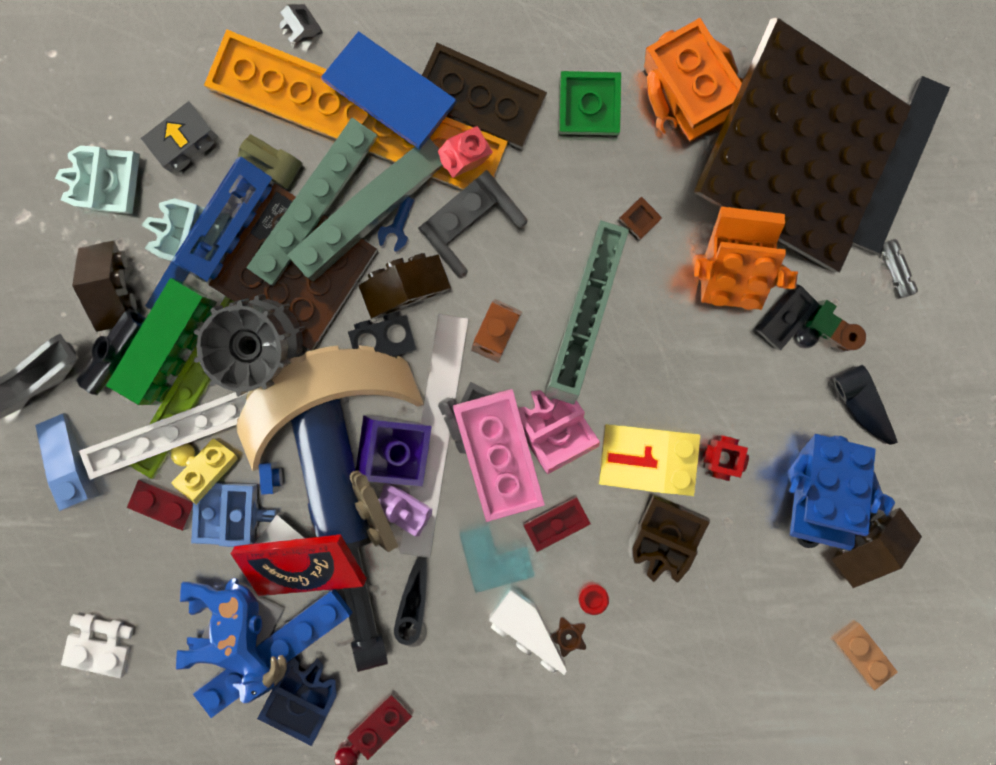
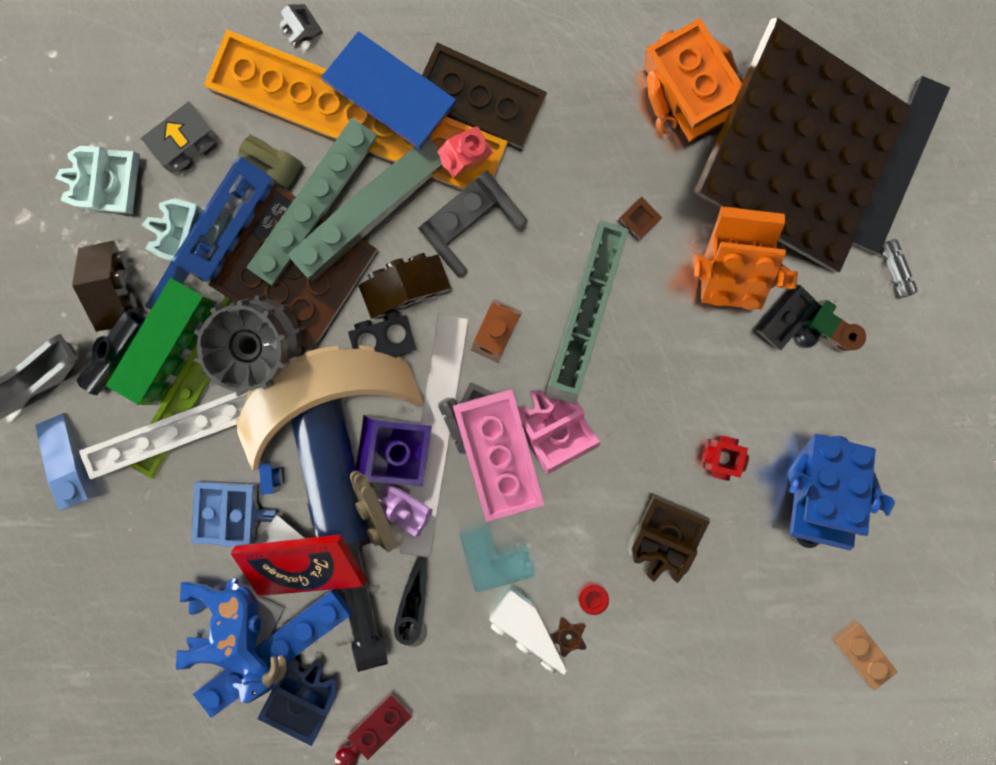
white plate [61,614,134,678] -> none
dark red plate [127,479,193,531] -> none
light yellow plate [171,438,238,505] -> none
blue bar [378,197,414,253] -> none
dark red plate [523,497,591,552] -> none
green plate [559,71,621,135] -> none
light yellow slope [599,424,700,496] -> none
dark brown brick [831,508,922,588] -> none
black piece [833,365,898,445] -> none

